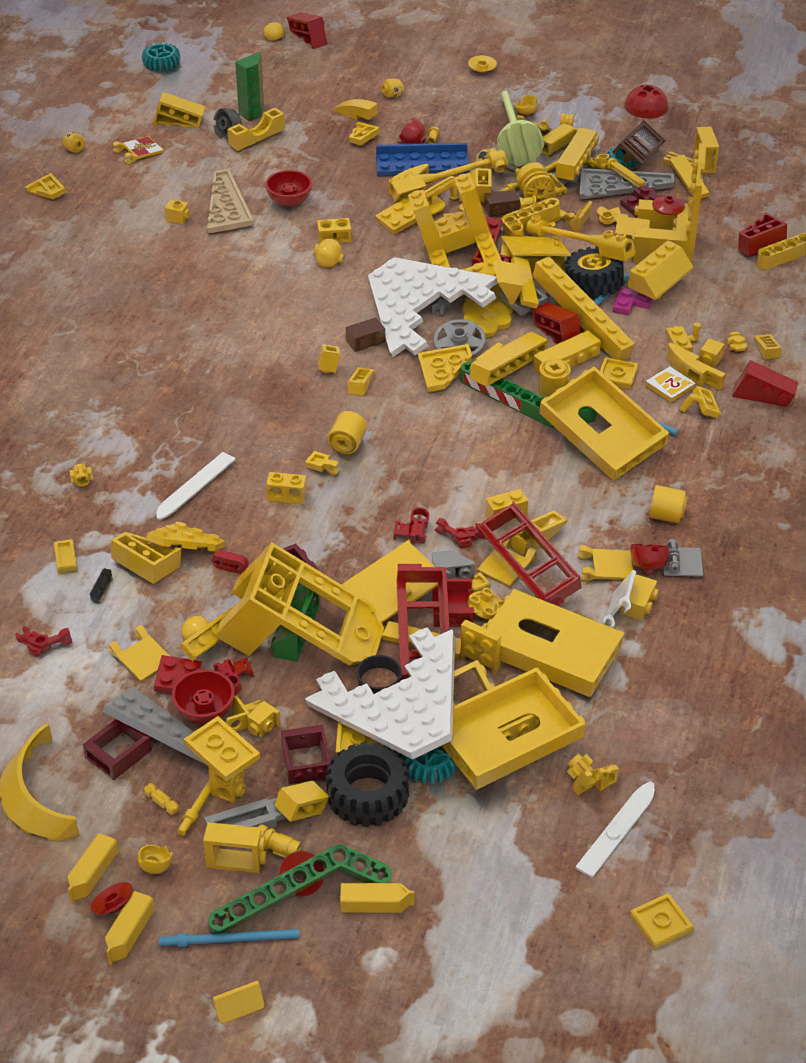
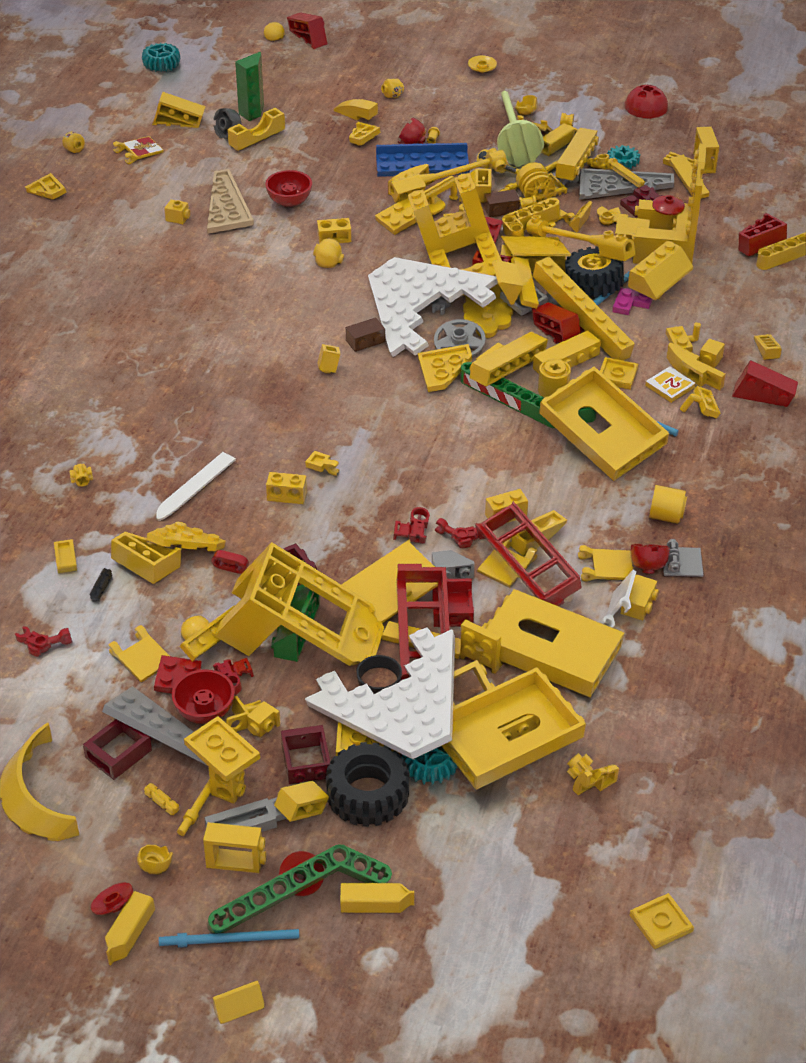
yellow piece [67,833,119,904] -> none
yellow axle [258,824,302,858] -> none
yellow piece [327,411,367,454] -> none
yellow slope [348,367,374,396] -> none
yellow dish [468,588,504,620] -> none
yellow tile [472,572,491,593] -> none
white piece [575,782,655,878] -> none
reddish brown door [612,120,666,171] -> none
yellow piece [727,332,748,352] -> none

